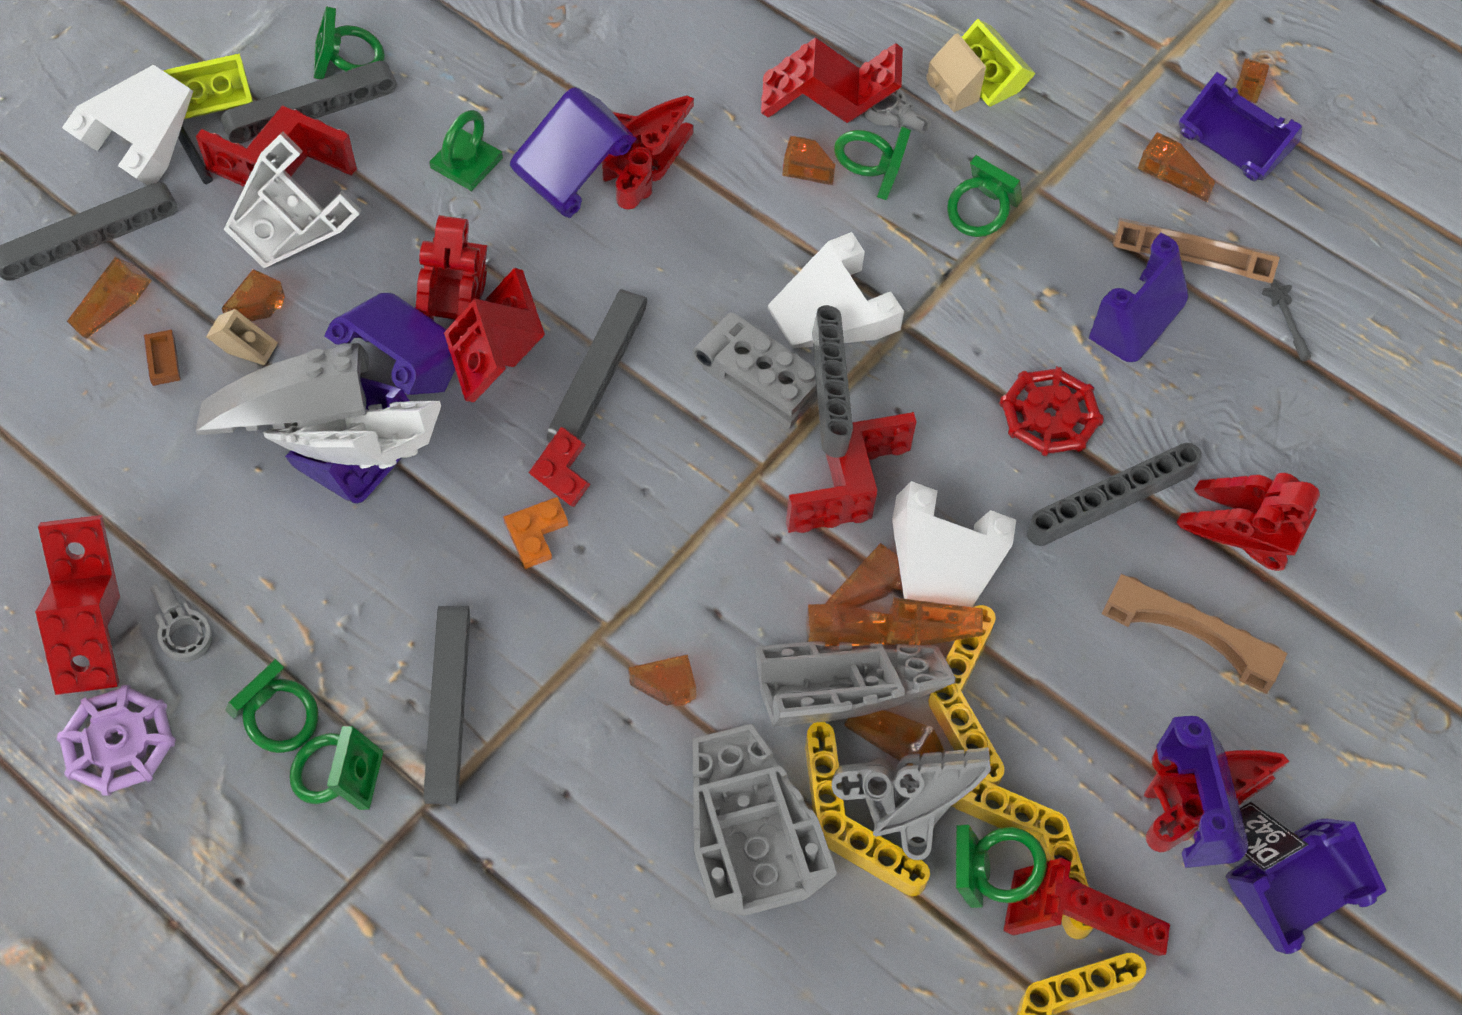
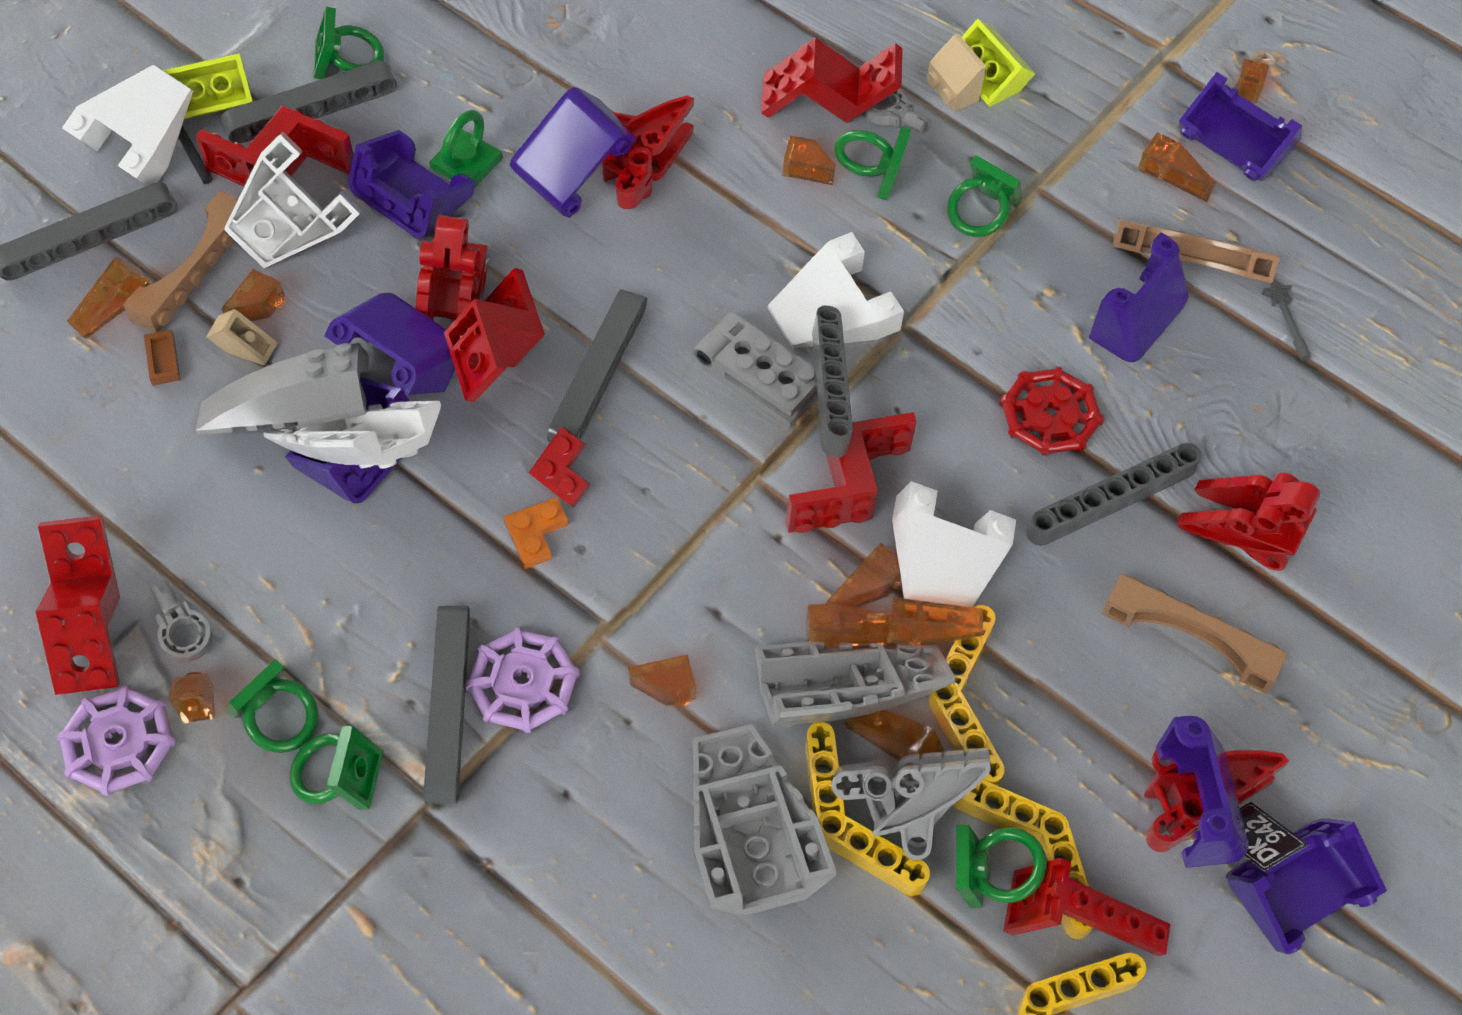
none -> medium nougat arch [123,190,238,333]
none -> clear orange slope [169,672,215,723]
none -> dark purple windscreen [349,130,476,238]
none -> lavender plate [465,627,580,733]

